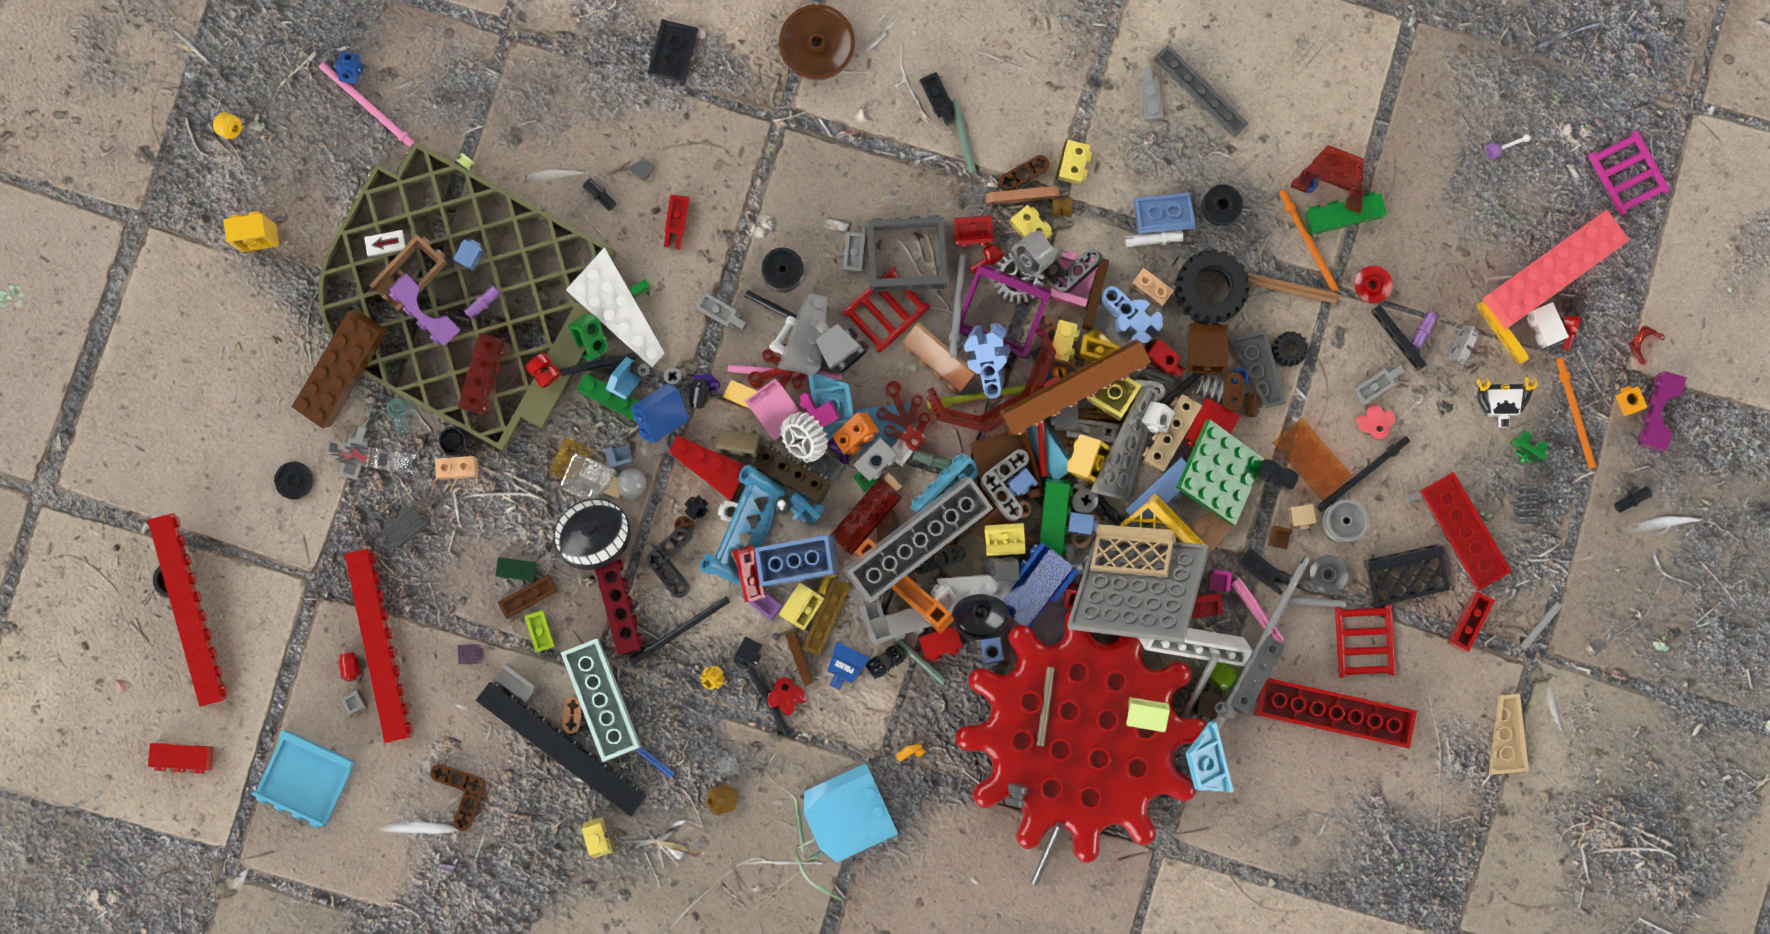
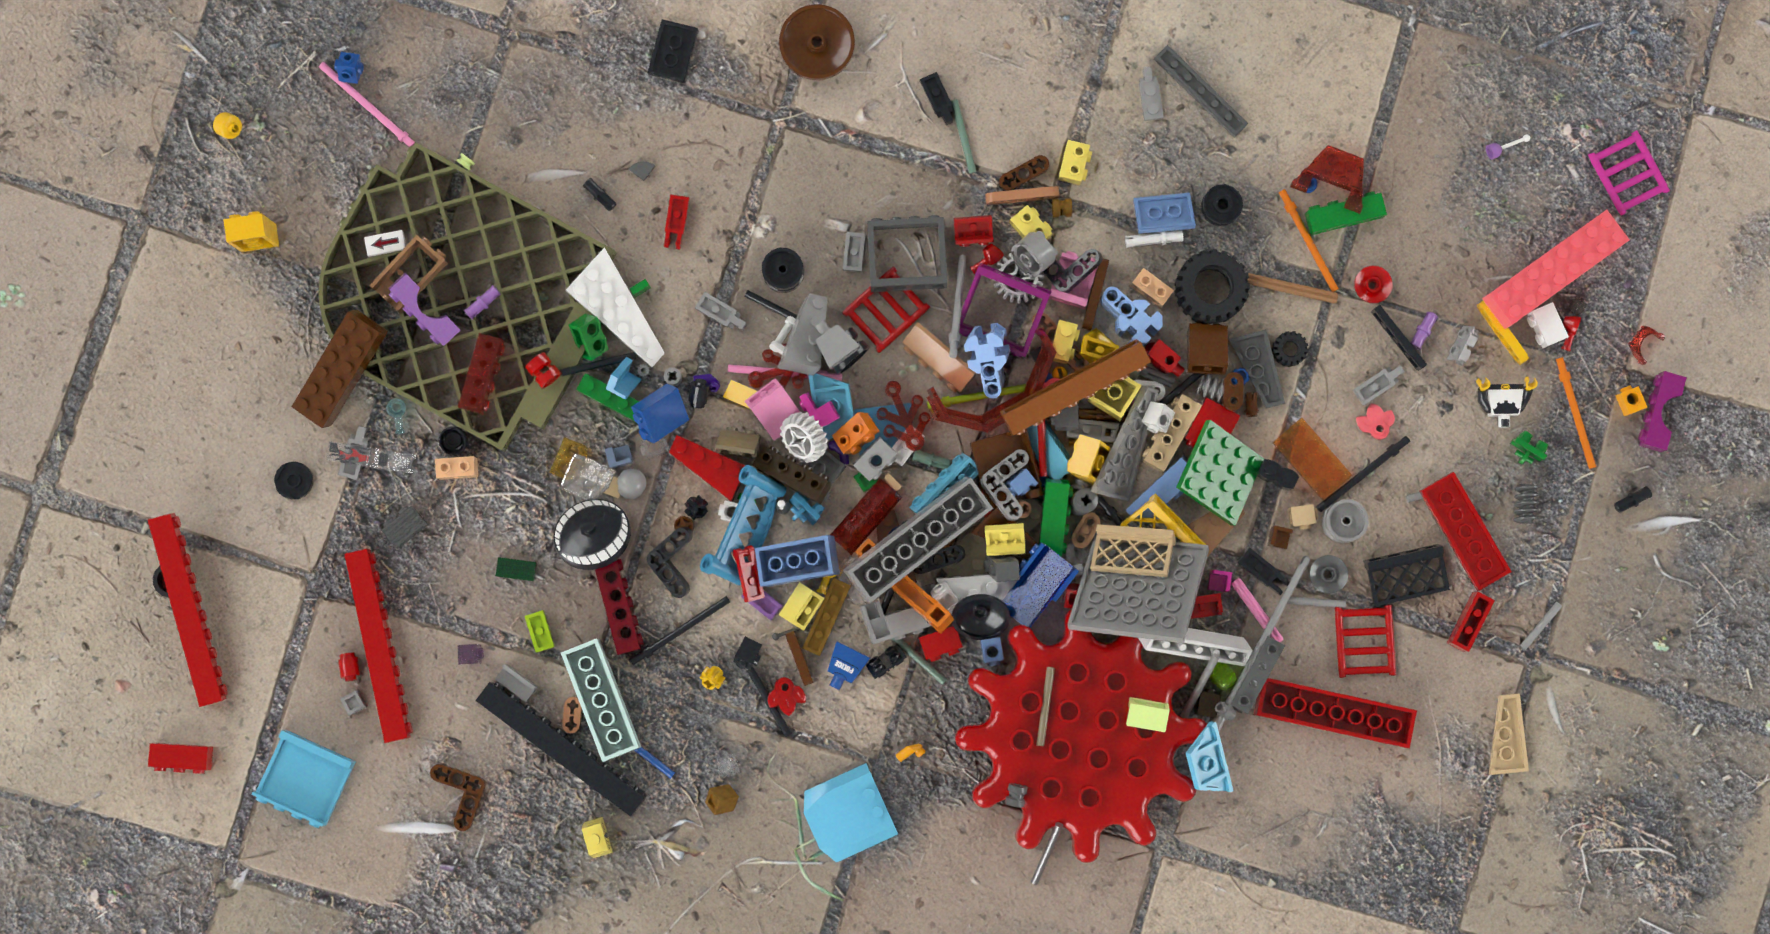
medium blue brick [453,239,484,271] -> none
reddish brown tile [497,575,558,619] -> none
medium blue brick [1068,512,1097,536] -> none

